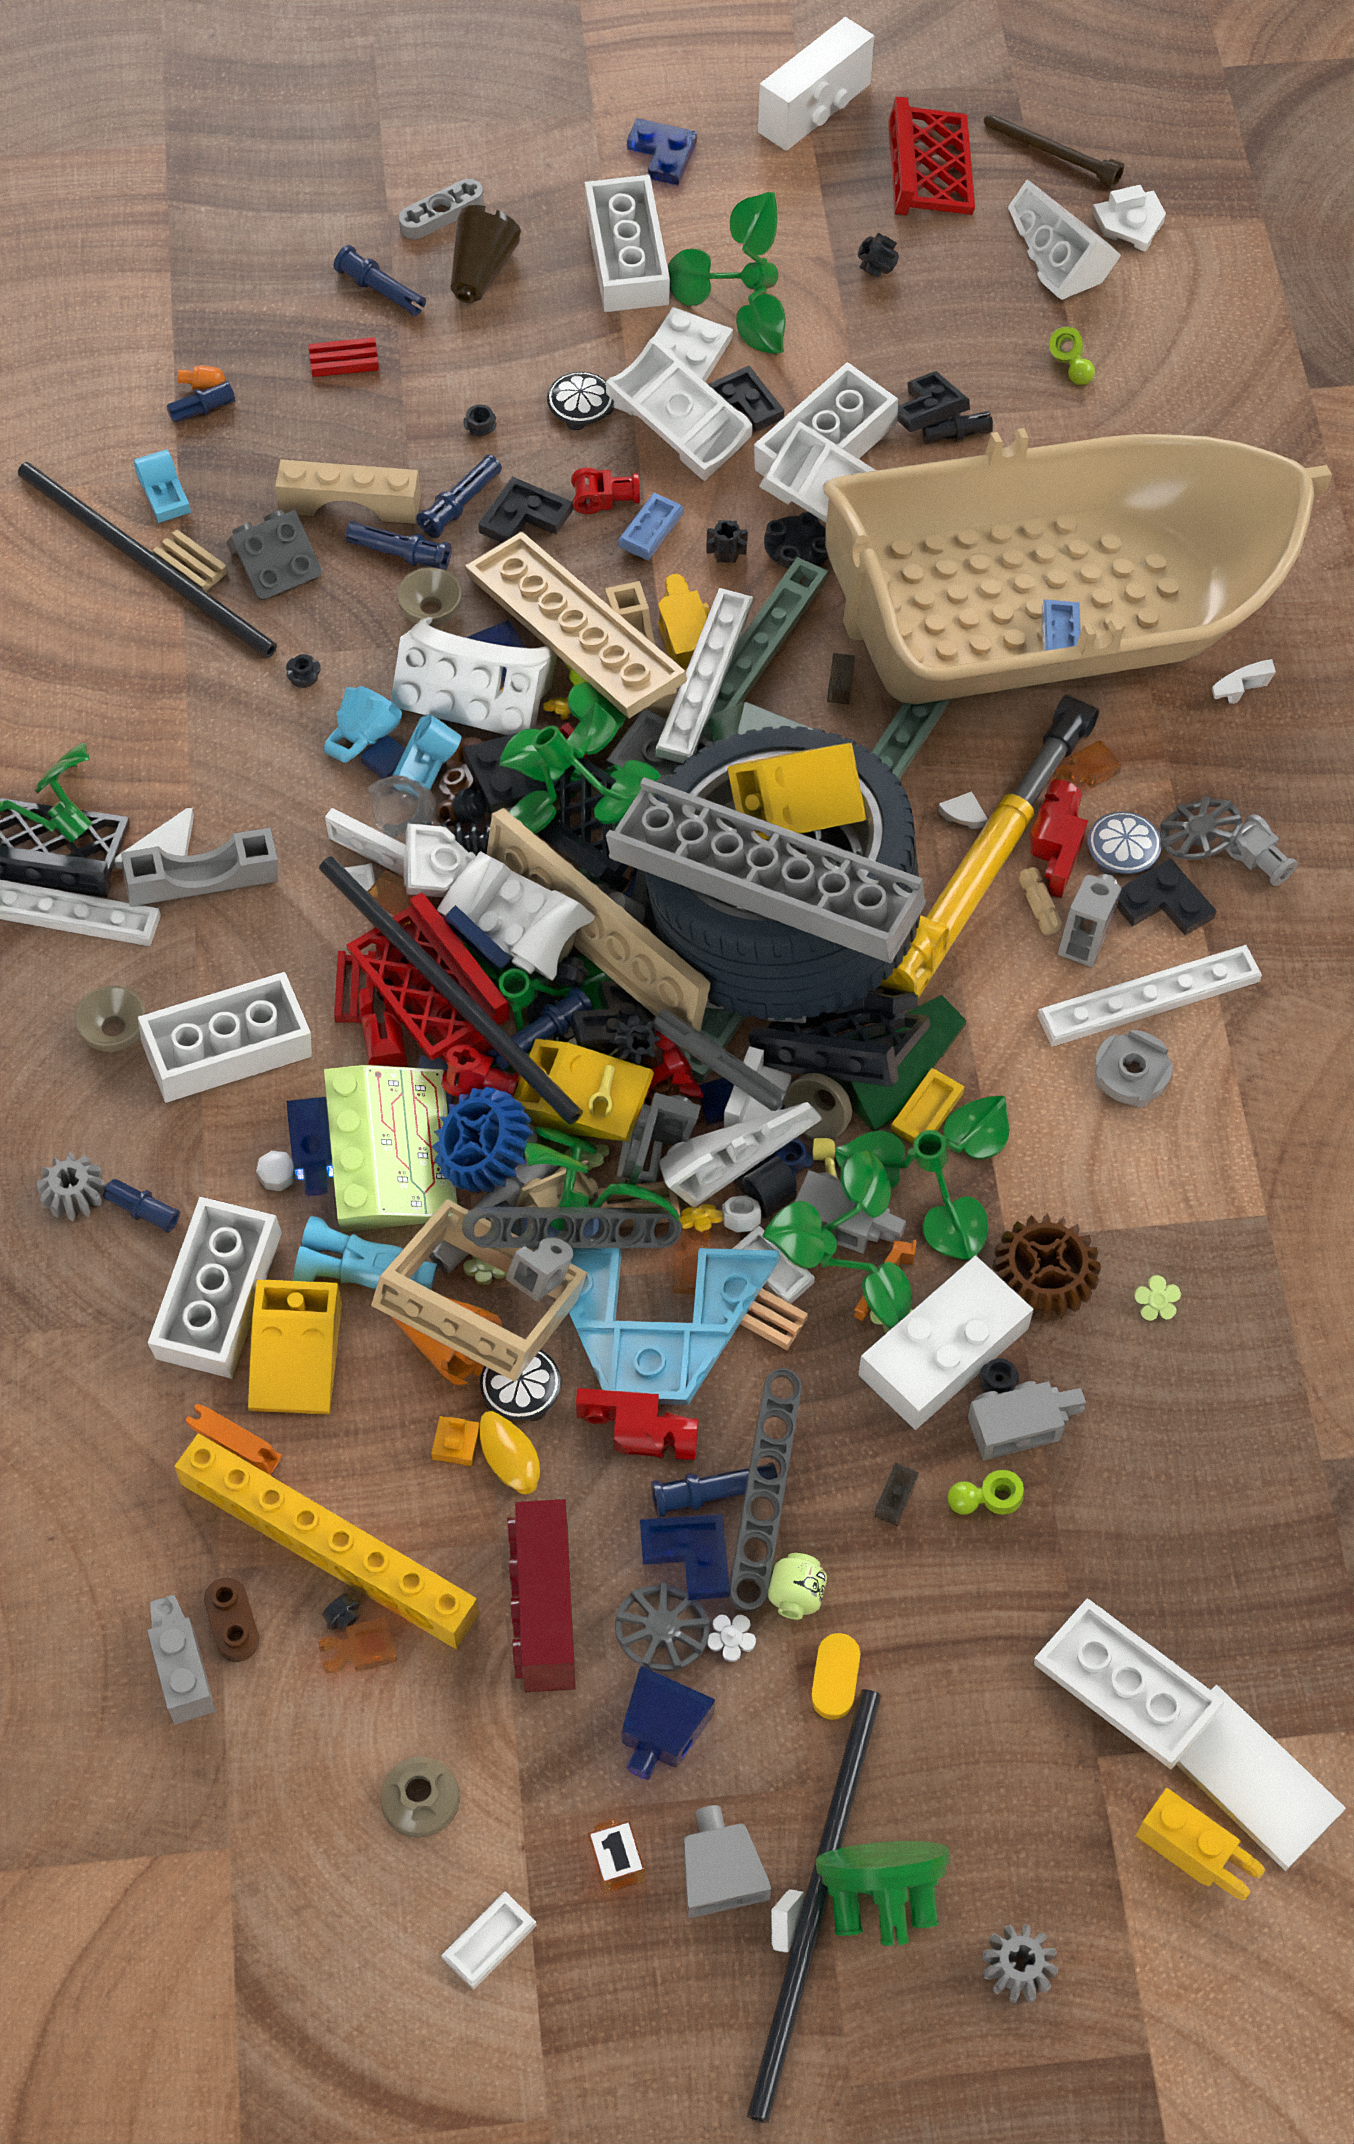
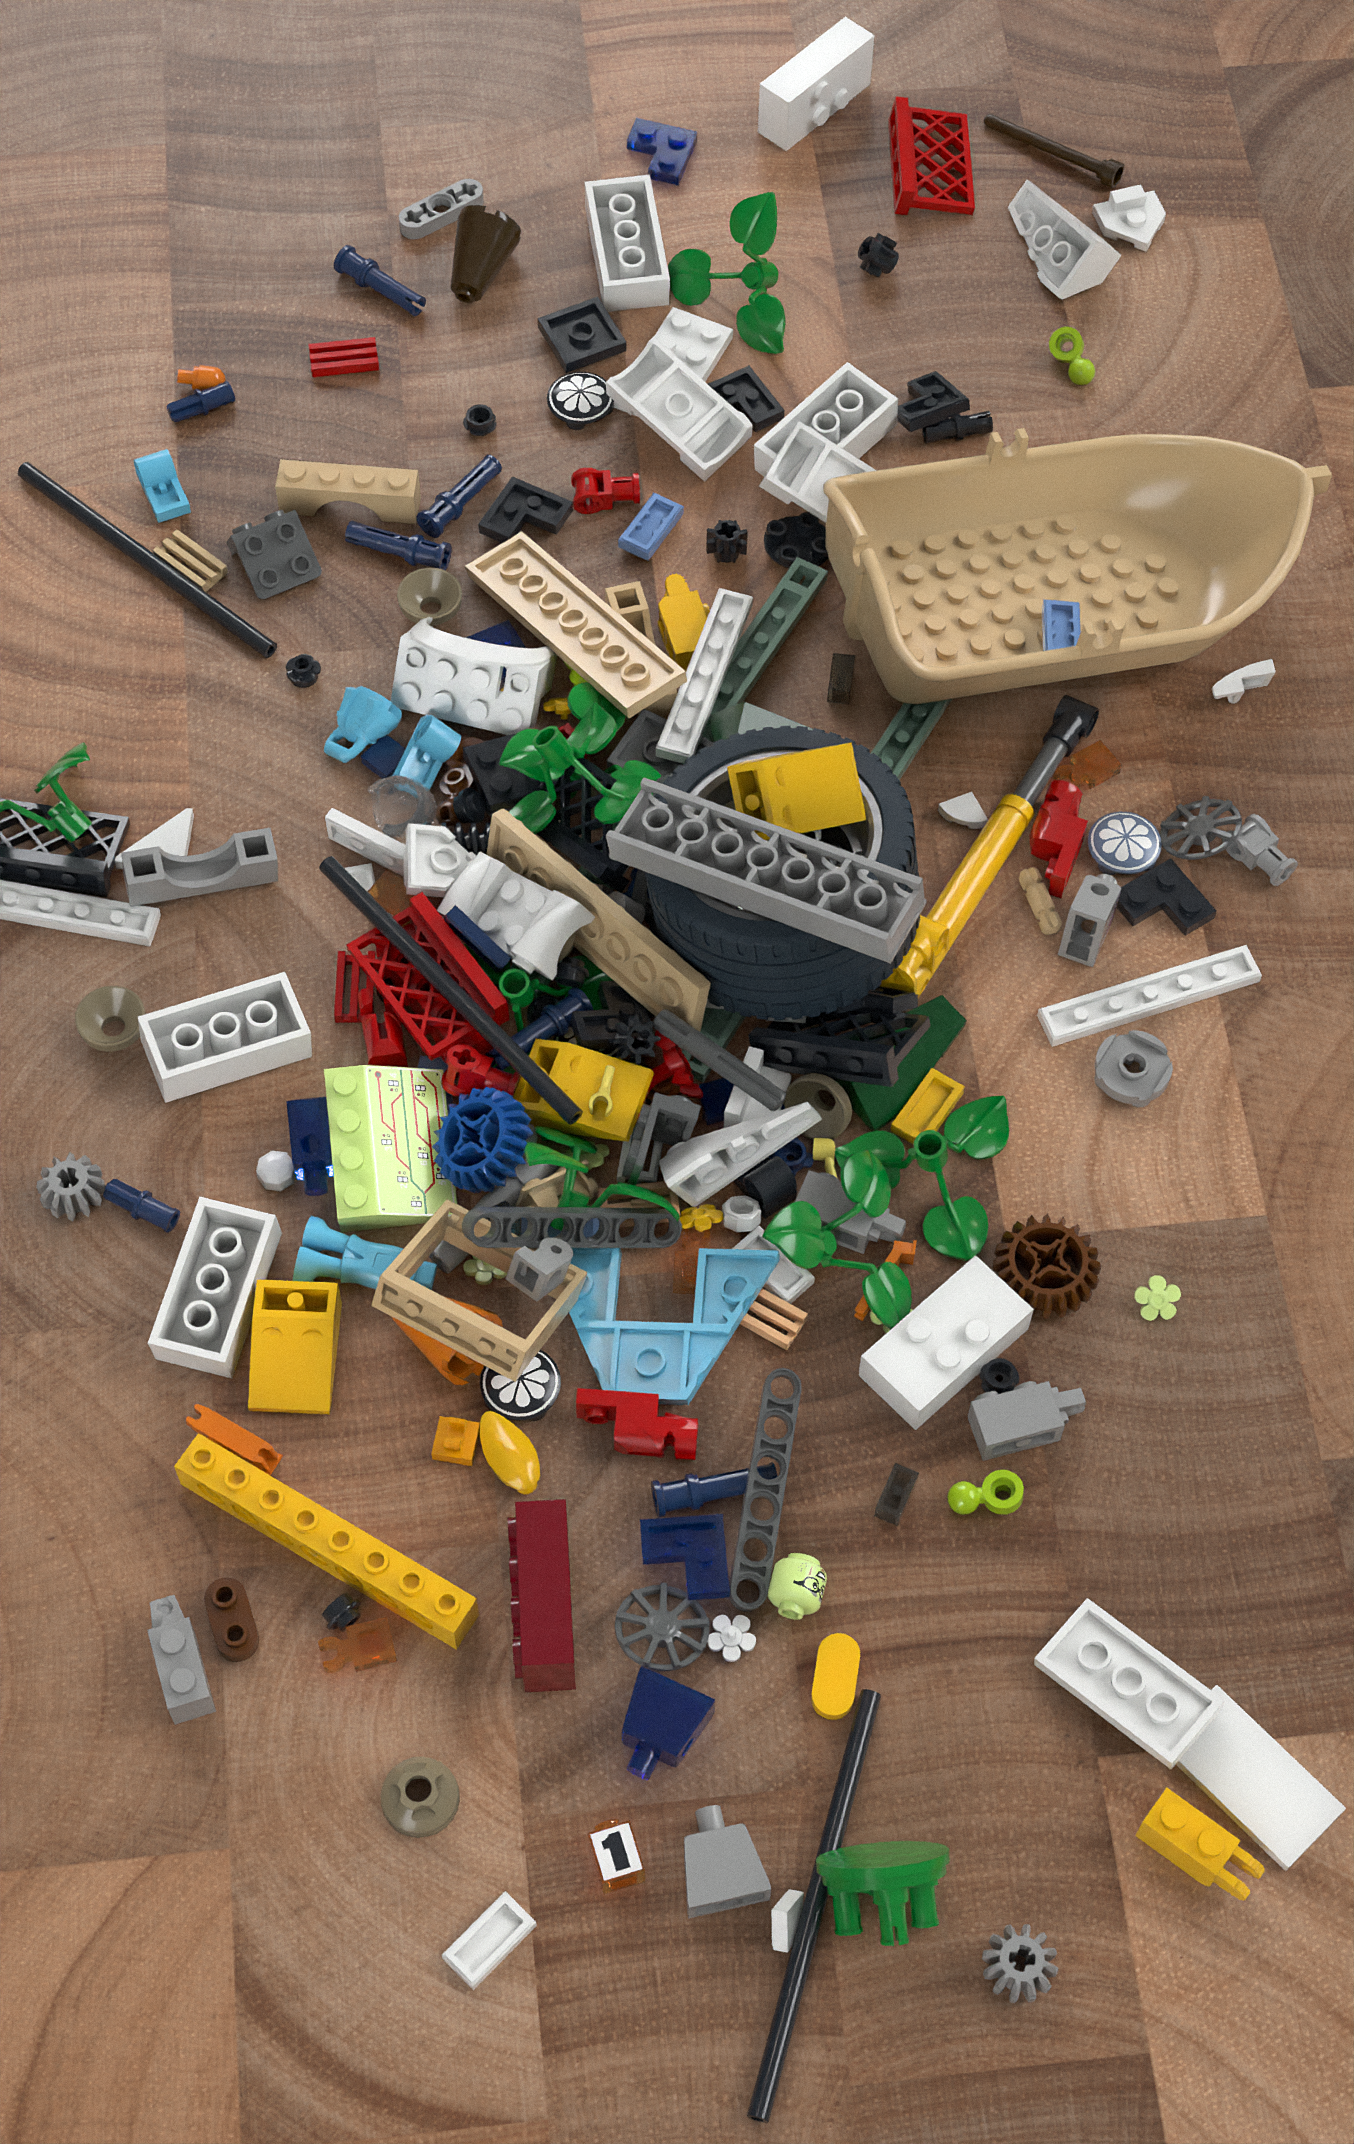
none -> black plate [537,296,627,373]

